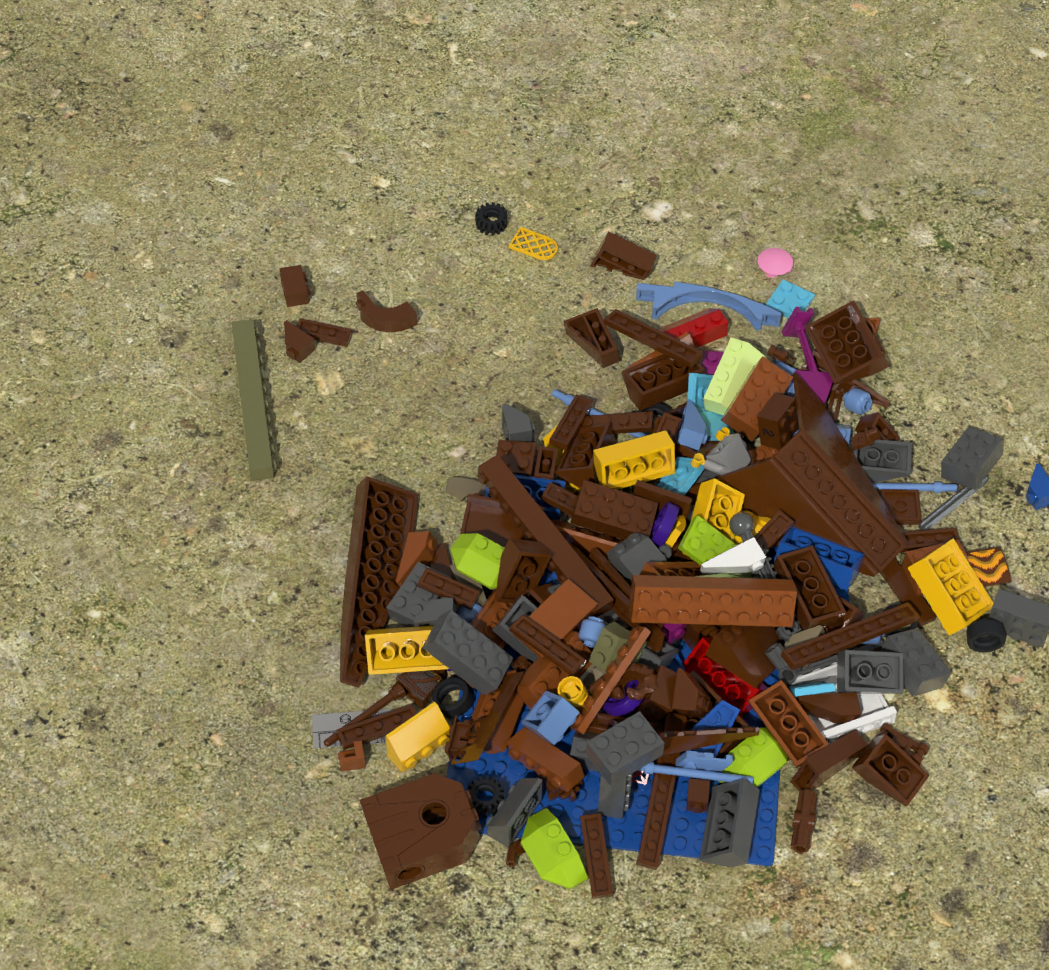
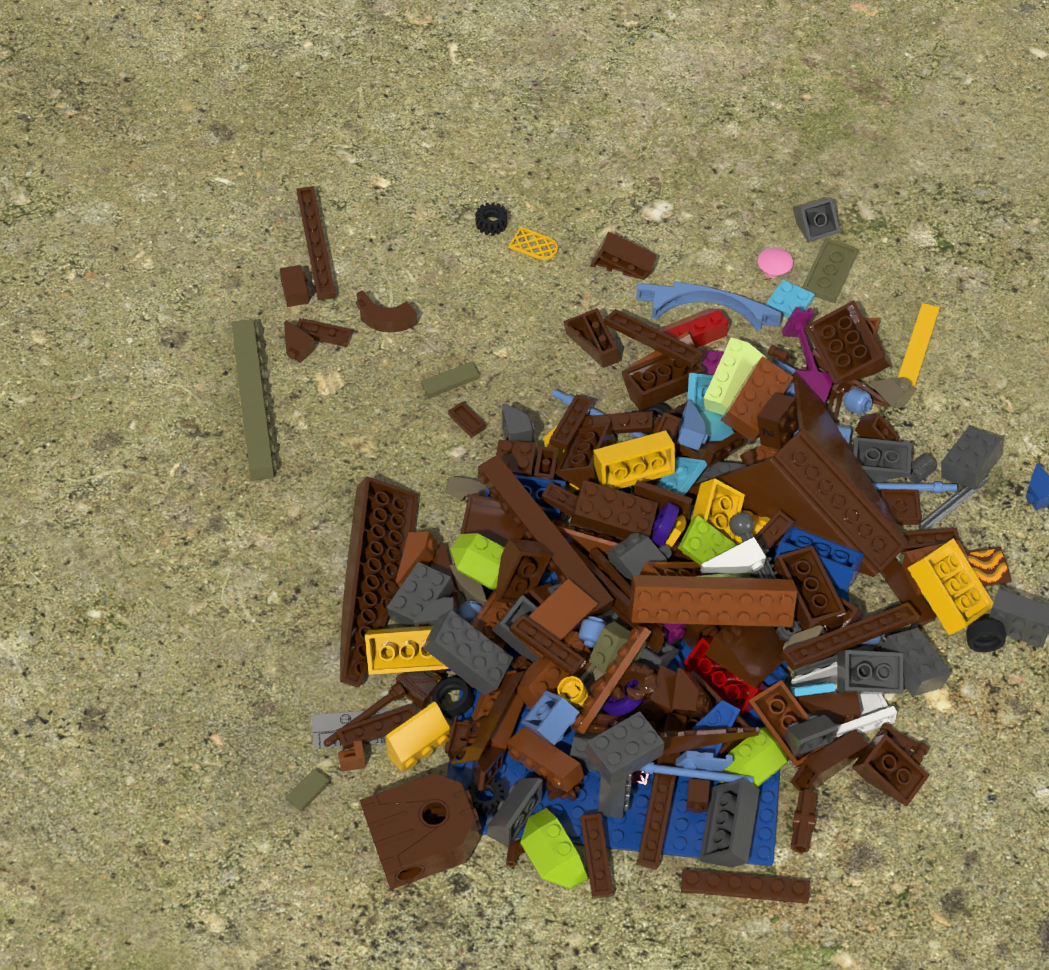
reddish brown tile [417,568,480,610] -> none
light grey torso [690,427,751,475] -> none
dark grey piece [765,642,801,684] -> none
reddish brown piece [852,428,881,450] -> none
none -> olive tile [286,769,330,812]
none -> reddish brown plate [296,186,336,300]
none -> olive tile [421,362,479,398]
none -> reddish brown tile [448,401,486,438]
none -> reddish brown slope [471,745,504,791]
none -> reddish brown plate [681,869,809,904]
none -> dark grey slope [784,715,838,758]
none -> dark grey slope [793,197,841,242]
none -> olive tile [802,238,859,303]
none -> dark tan slope [870,377,916,408]
none -> yellow tile [898,303,940,388]
none -> dark grey piece [907,454,936,483]

